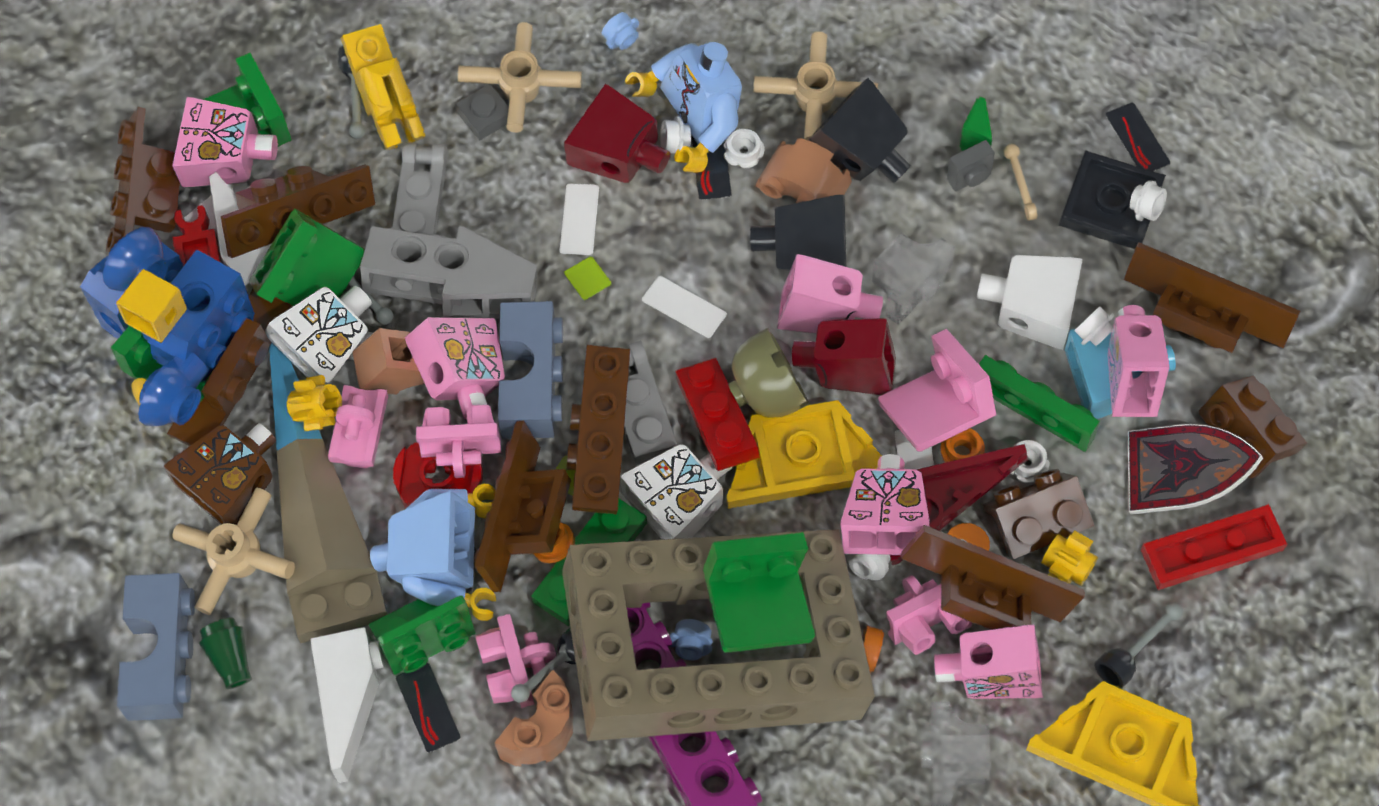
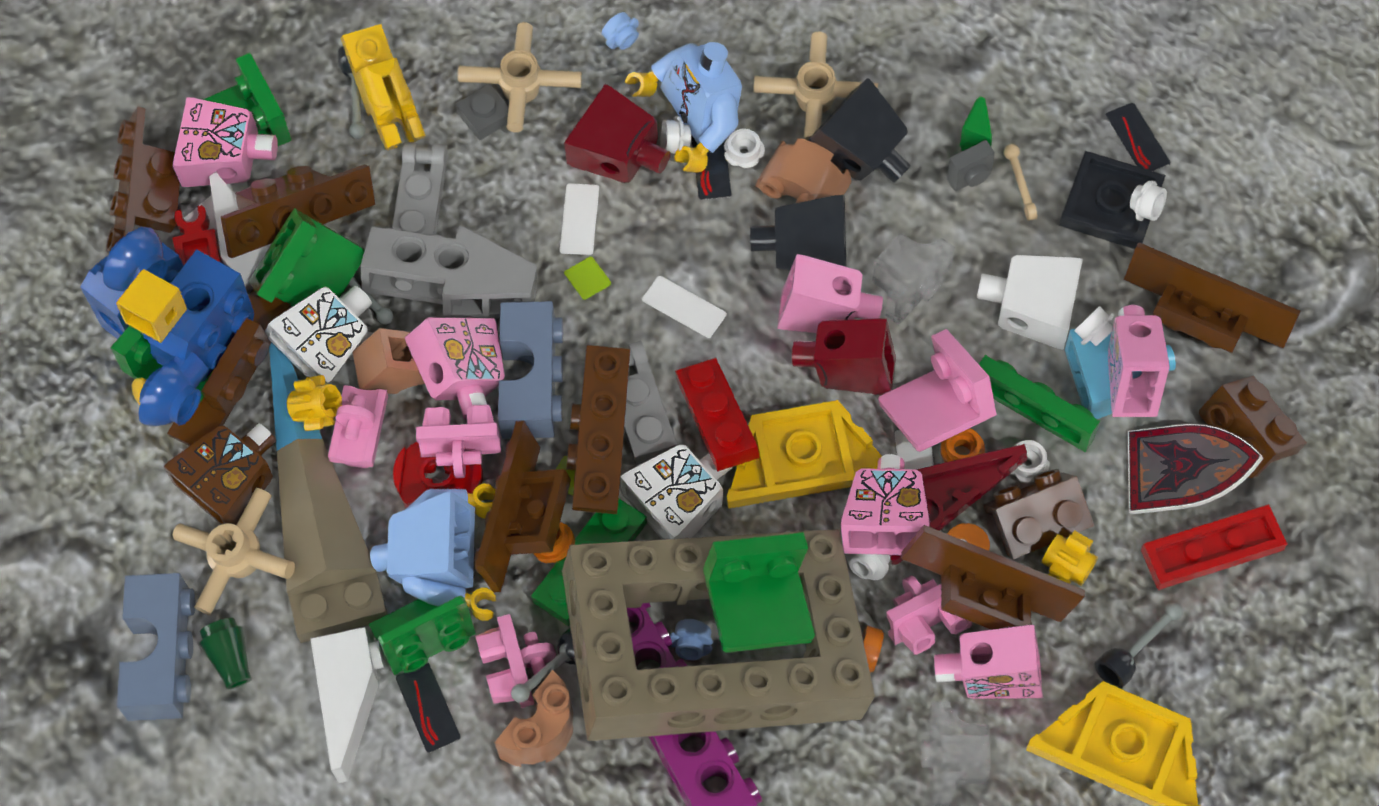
olive cylinder [728,328,810,418] -> none

